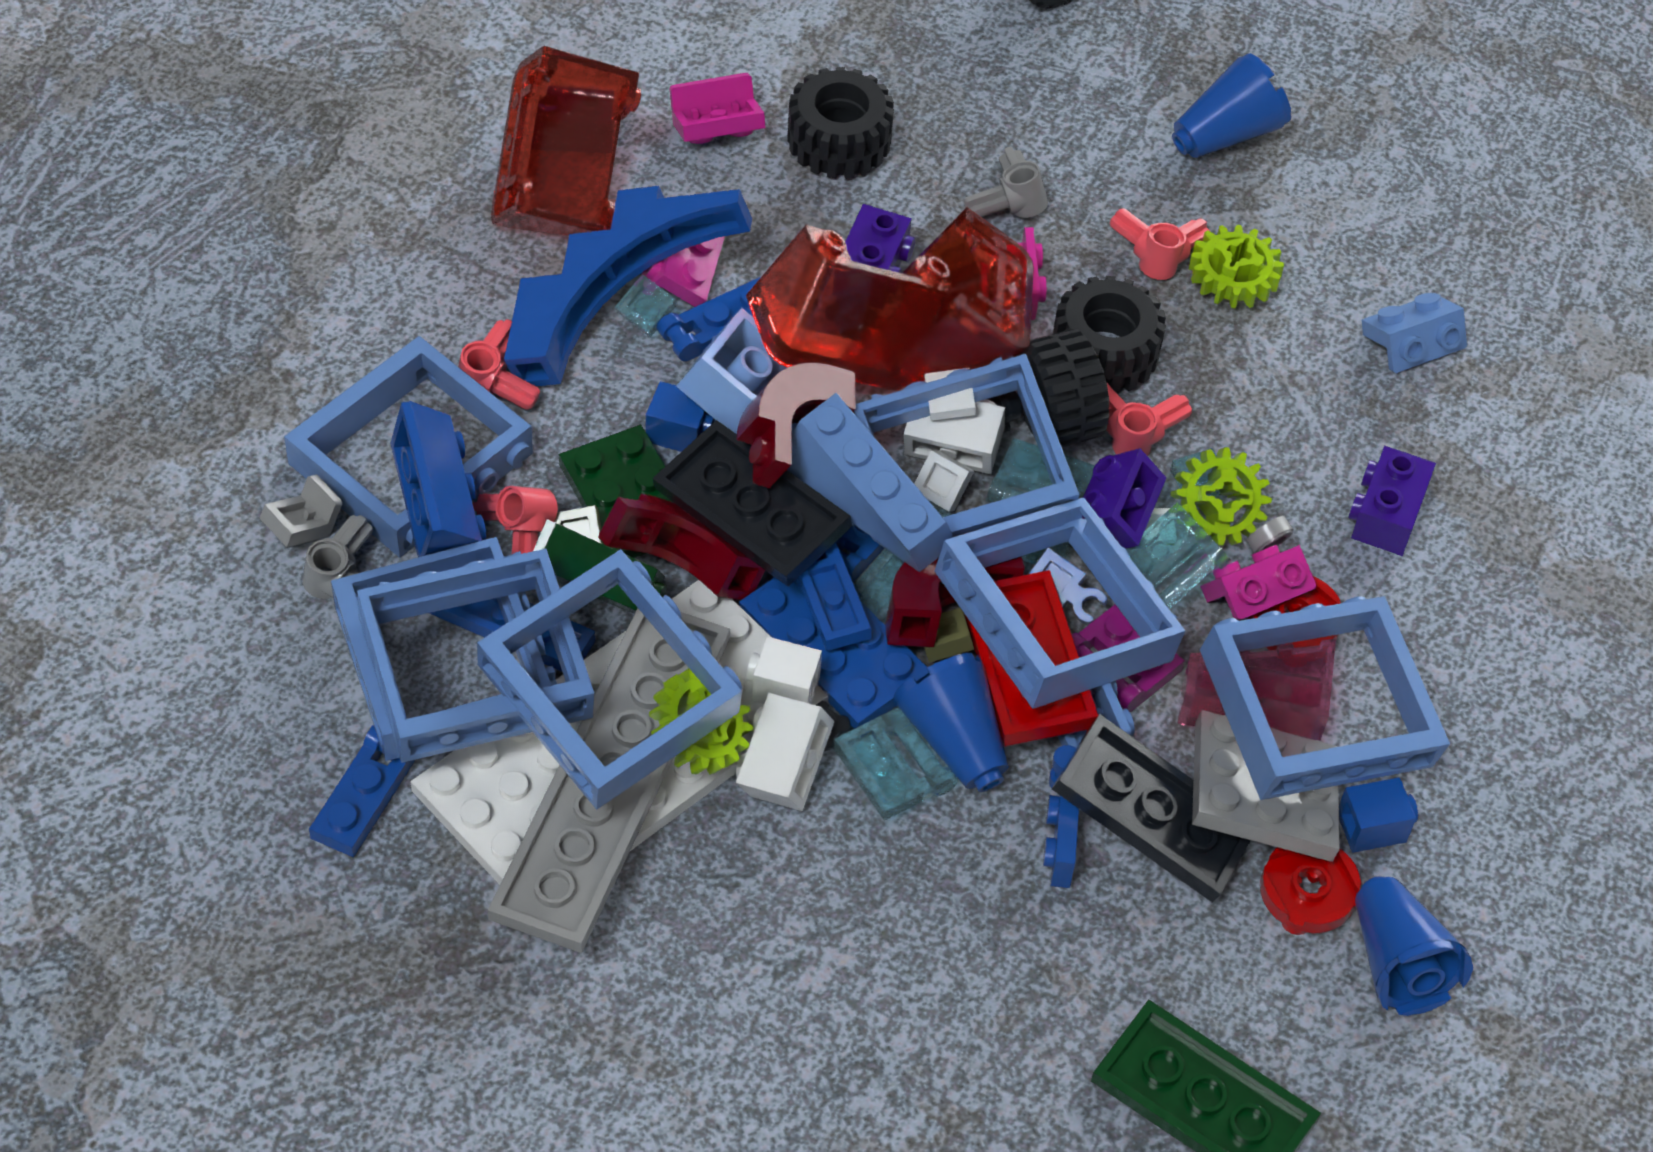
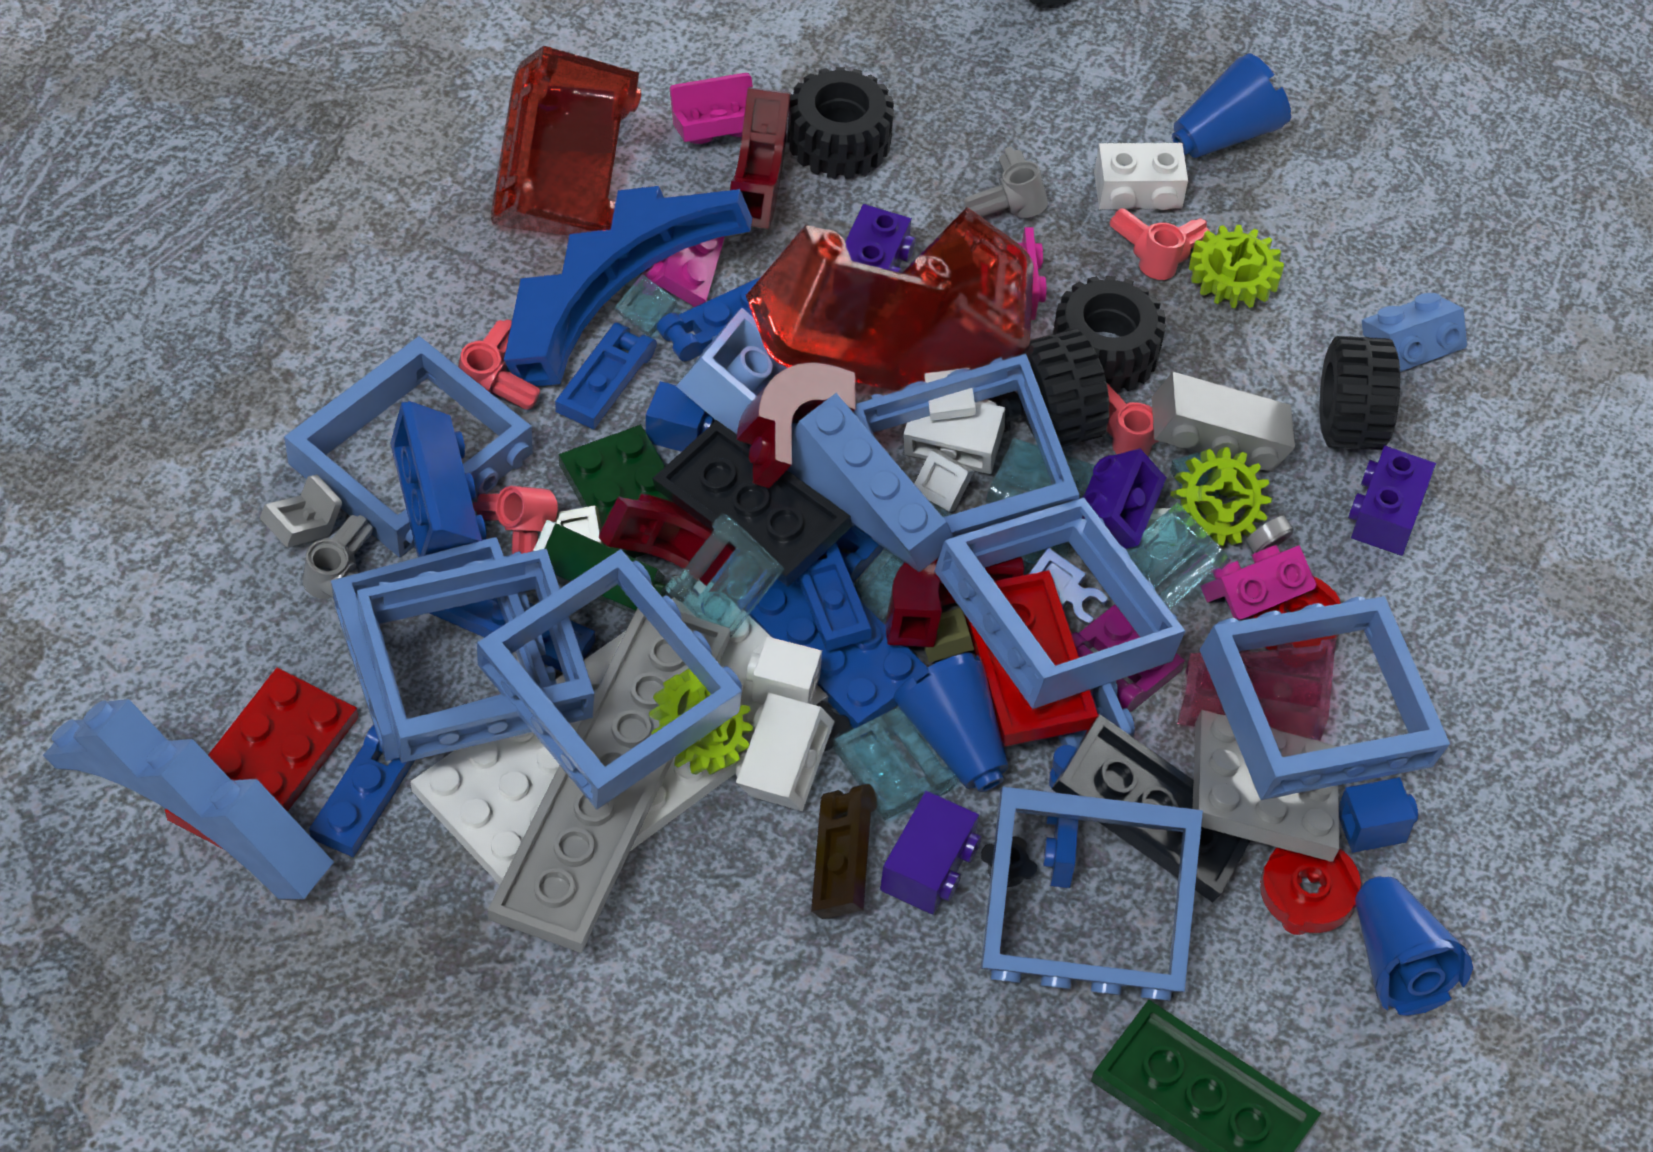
none -> medium blue arch [43,699,334,899]
none -> red plate [165,667,359,850]
none -> blue plate [555,322,657,430]
none -> clear light blue plate [665,513,784,638]
none -> dark red arch [730,87,791,229]
none -> dark brown plate [811,783,877,919]
none -> dark purple brick [880,791,982,915]
none -> medium blue window [981,787,1203,1001]
none -> black plate [981,836,1037,887]
none -> white brick [1094,143,1188,210]
none -> light grey brick [1151,372,1295,472]
none -> black tyre [1319,336,1400,450]

